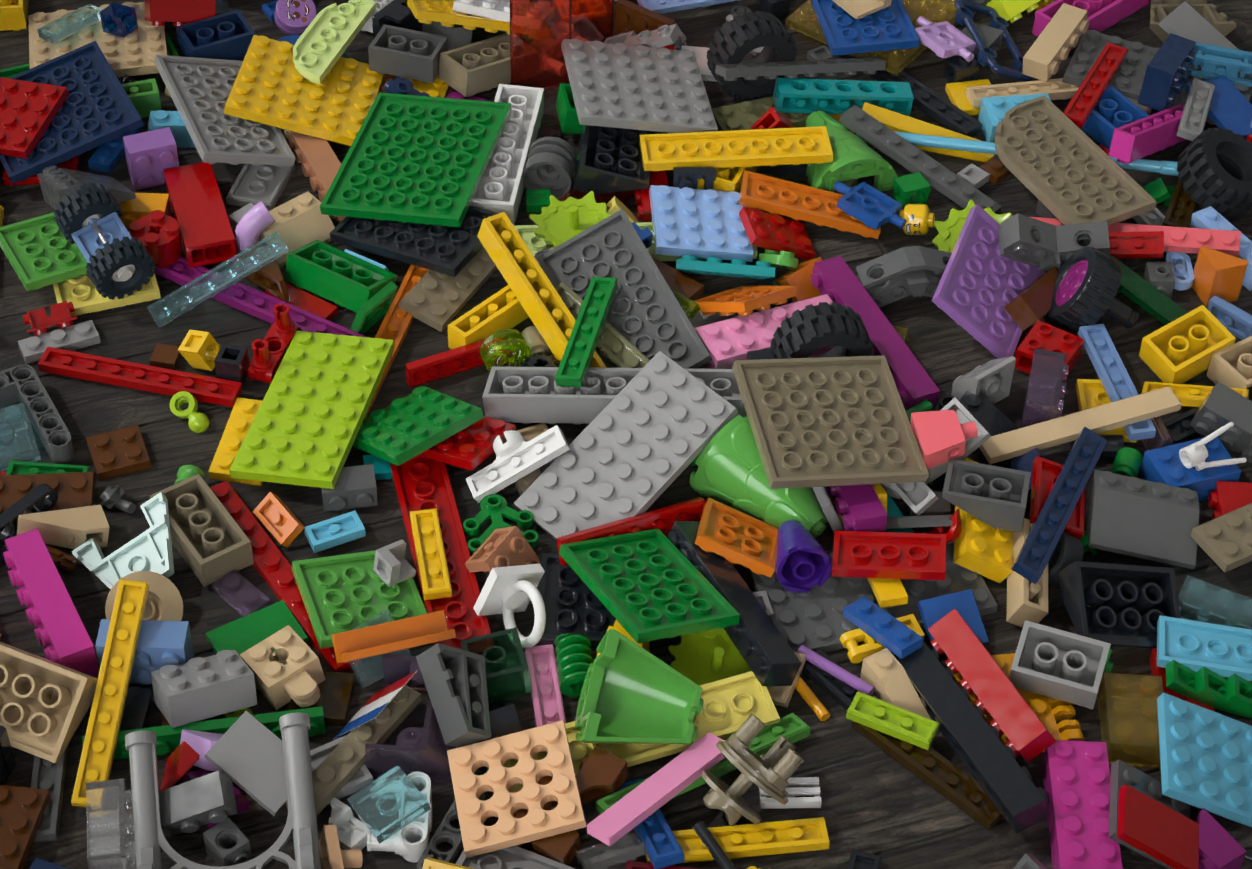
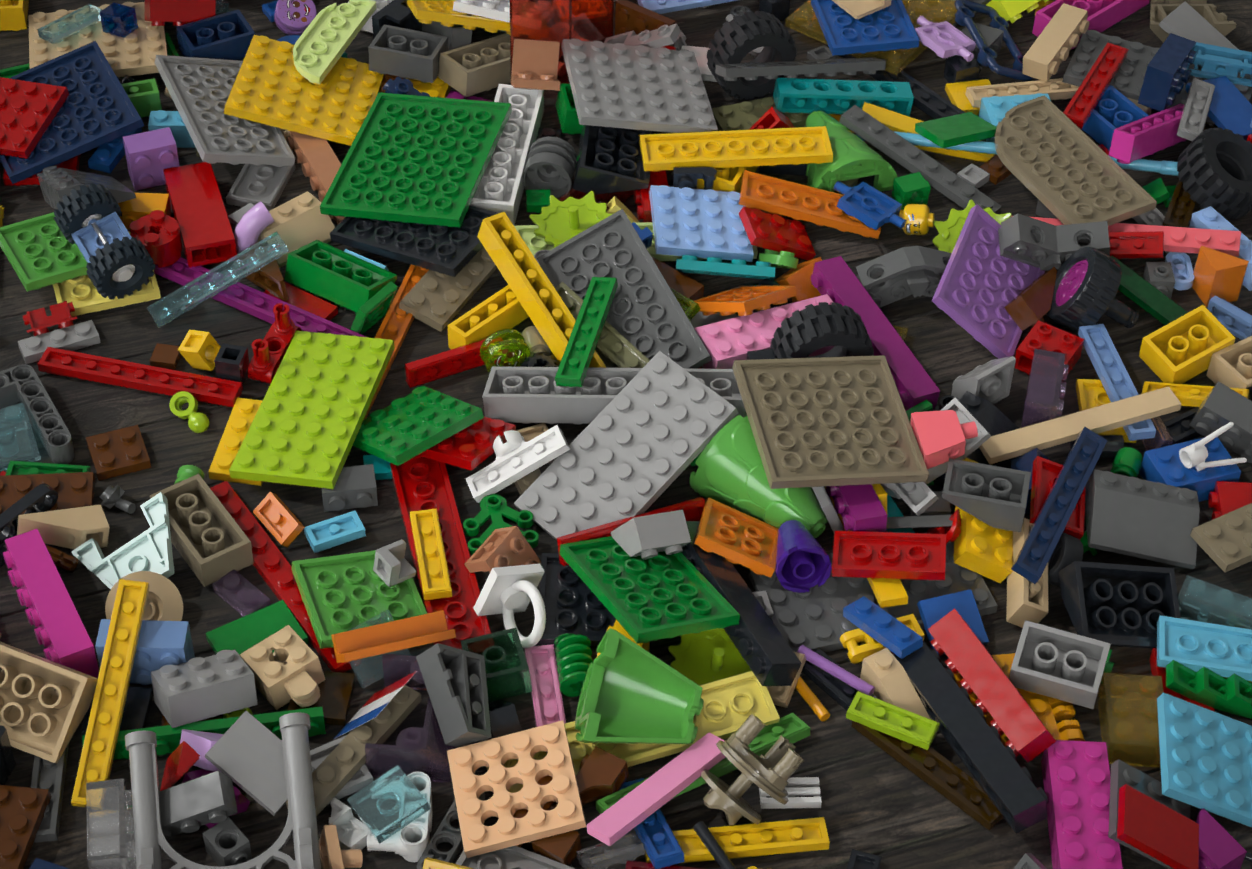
none -> nougat bracket [511,39,560,91]
none -> light grey slope [611,510,691,559]
none -> green tile [915,112,997,148]

